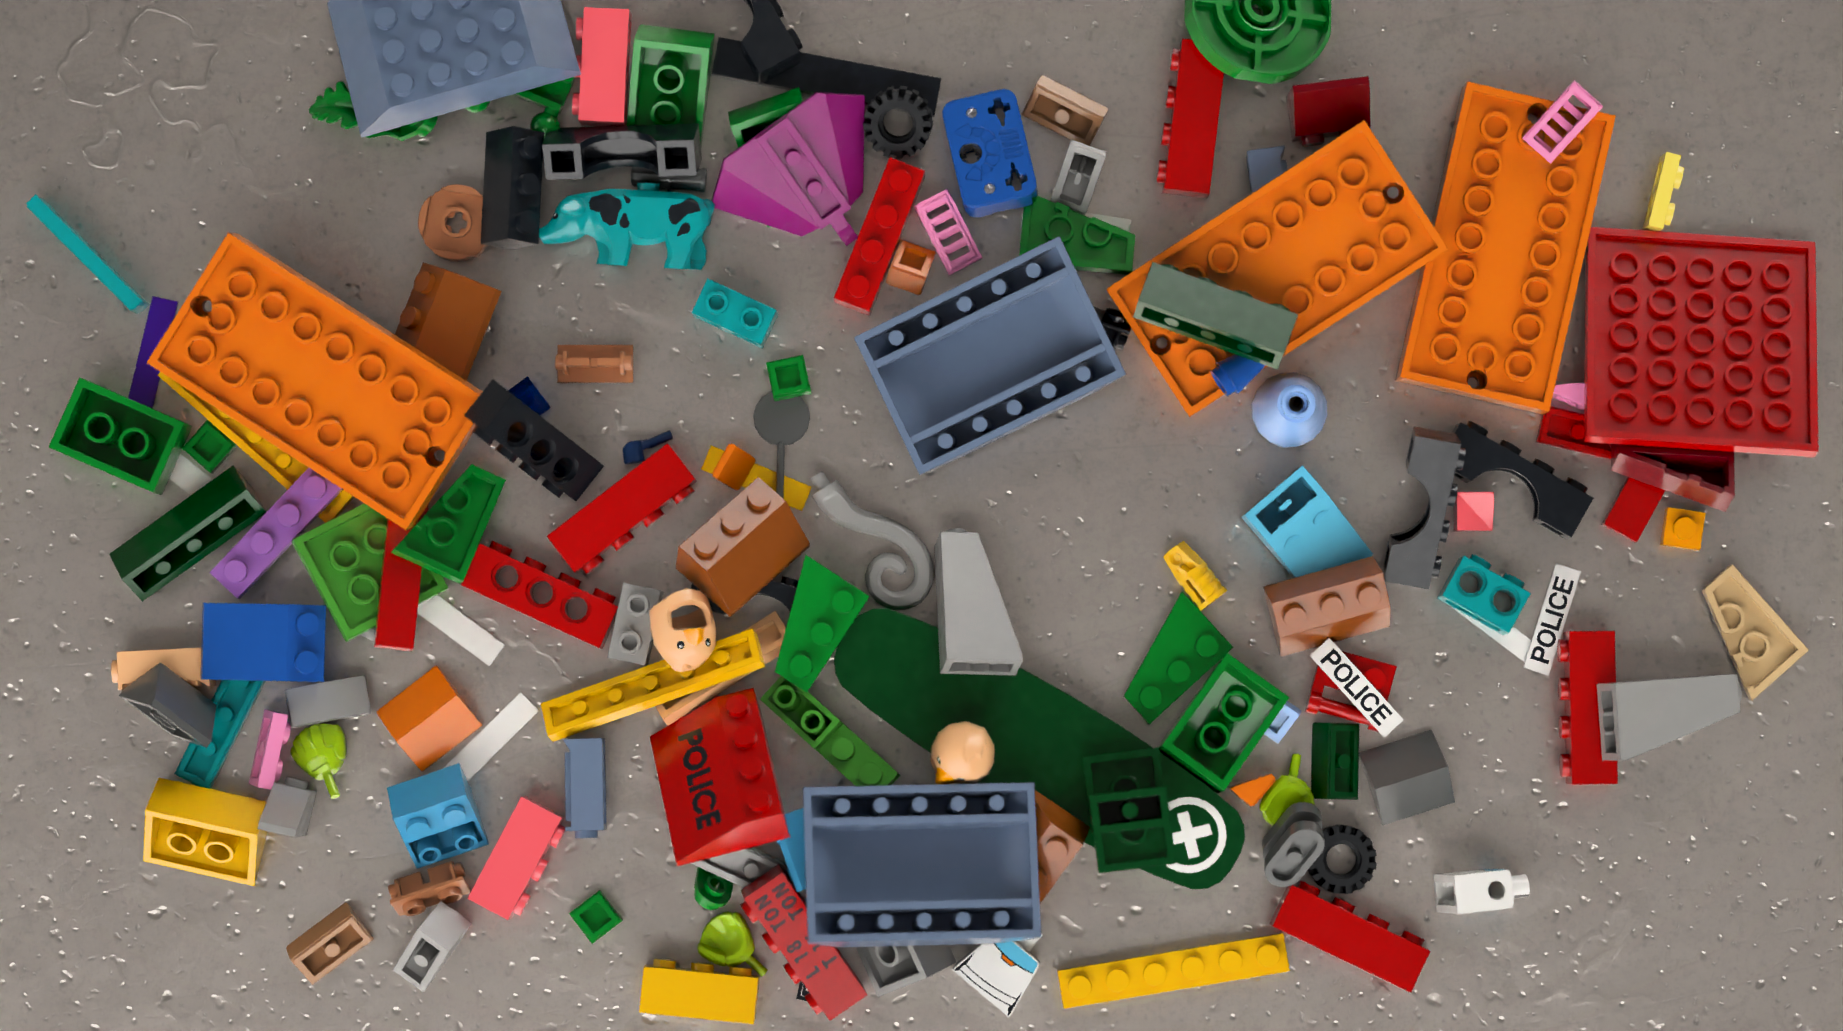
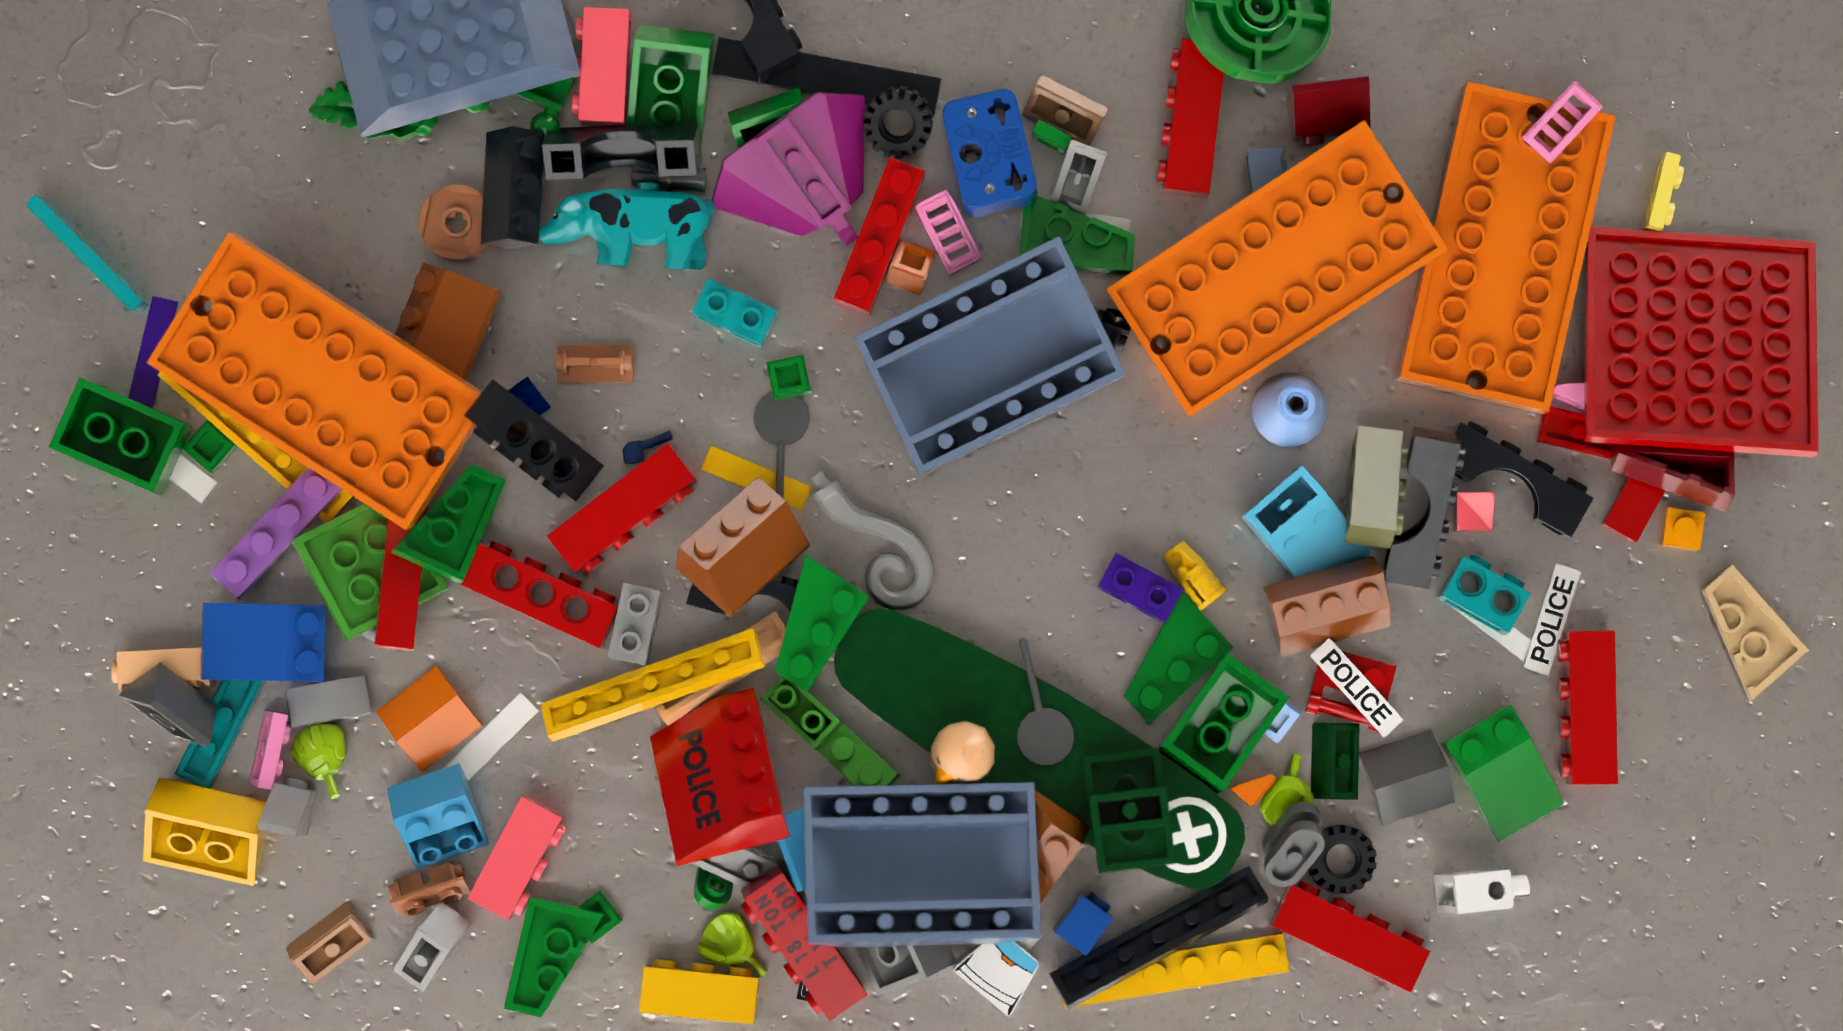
dark green brick [109,465,266,602] -> none
white sticker [417,595,505,666] -> none
sand blue window [564,738,607,838] -> none
light nougat piece [649,588,716,672] -> none
orange slope [712,443,755,490] -> none
light grey slope [934,528,1023,675] -> none
brick [1133,262,1298,370] -> none
blue cone [1210,354,1266,397] -> none
light grey slope [1597,674,1742,760] -> none
none -> green wing [504,896,605,1018]
none -> dark grey piece [1017,638,1074,765]
none -> green tile [1032,120,1072,155]
none -> black plate [1049,866,1268,1010]
none -> blue brick [1053,892,1114,955]
none -> dark purple brick [1096,553,1183,624]
none -> brick [1345,425,1409,549]
none -> green slope [1440,705,1564,842]

